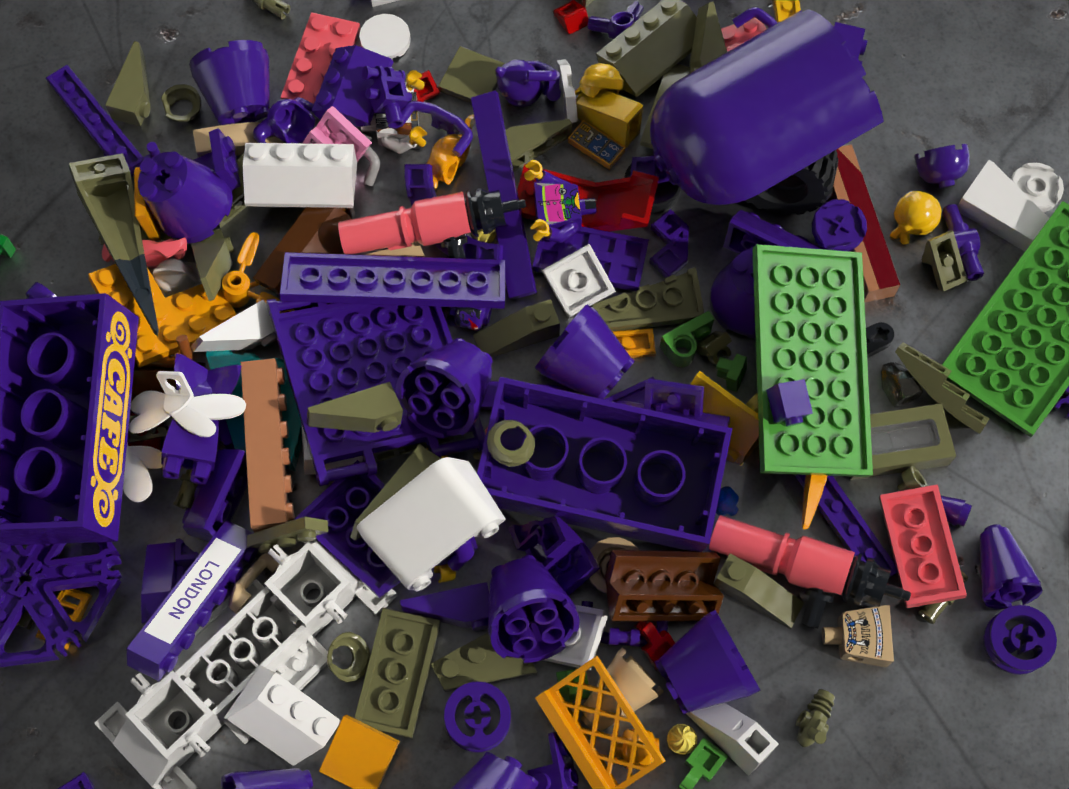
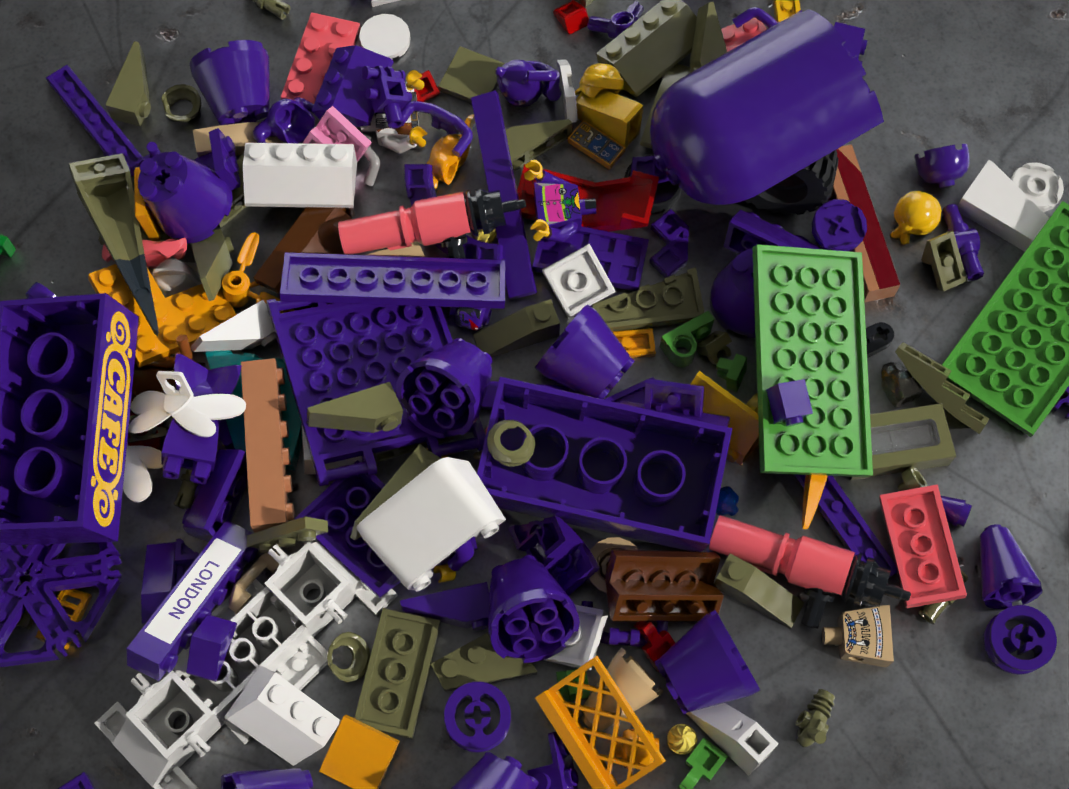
none -> dark purple slope [186,615,237,682]

